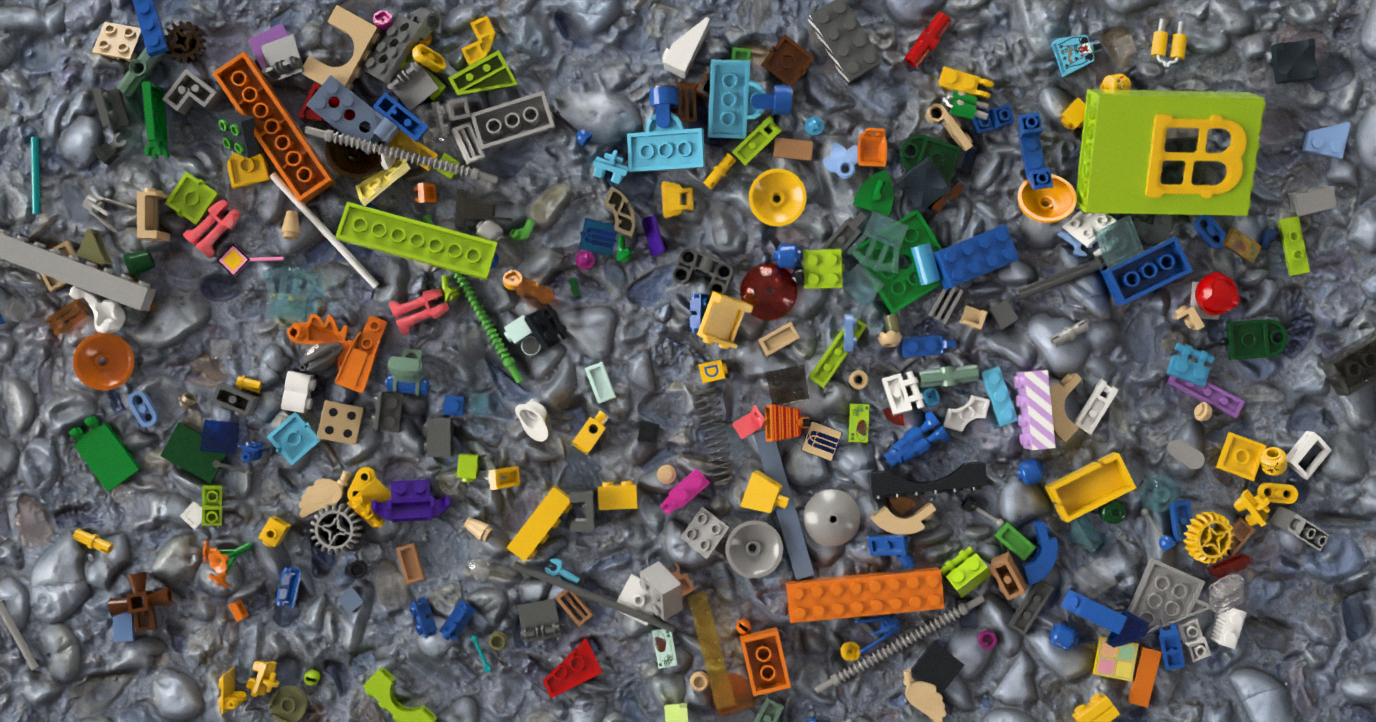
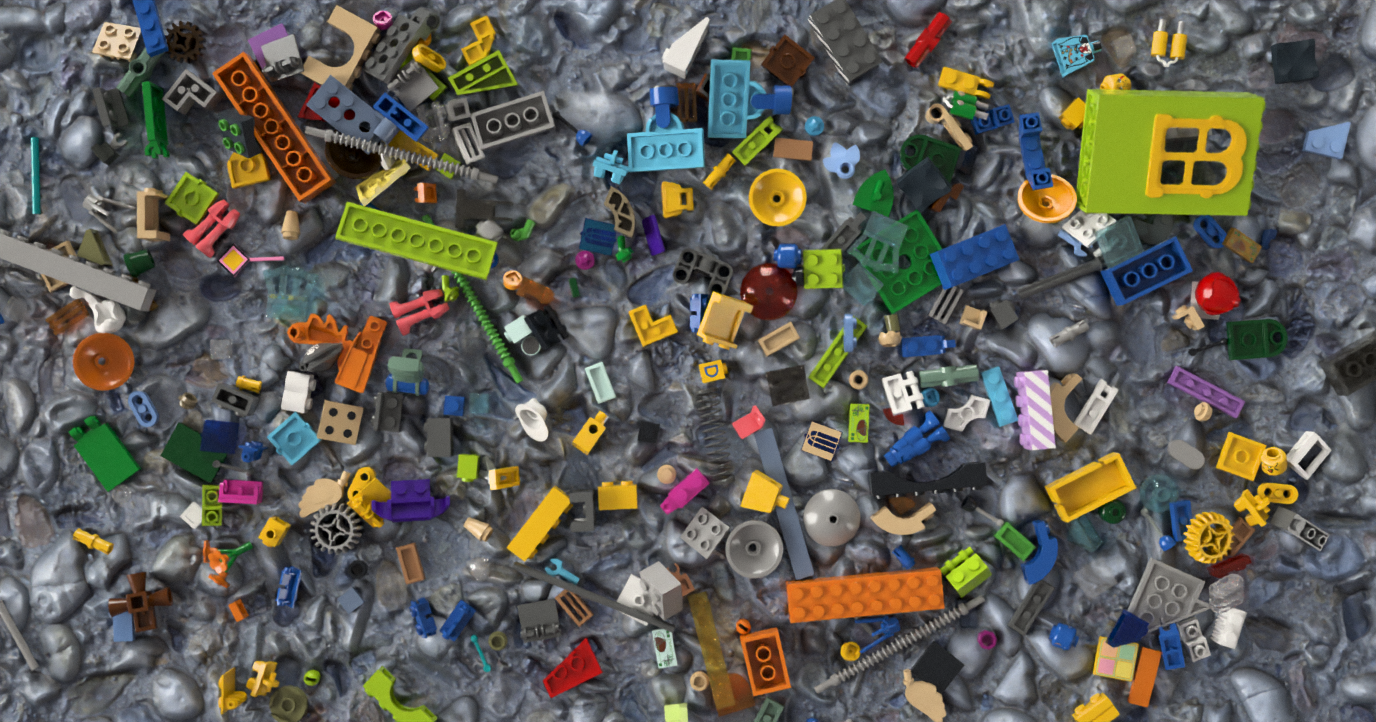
white piece [270,172,379,289] -> none
orange torso [765,405,810,442] -> none
orange piece [857,128,887,167] -> none
blue plate [867,535,909,556] -> none
dark azure brick [911,243,941,286] -> none
medium nougat brick [989,552,1027,600] -> none
blue head [1016,458,1046,485] -> none
blue slope [1061,589,1128,635] -> none
dark azure plate [1166,343,1214,387] -> none
lime plate [1277,216,1310,276] -> none
light grey hinge [1288,185,1337,216] -> none
none -> dark pink hinge [218,479,263,504]
none -> yellow tile [628,304,678,347]

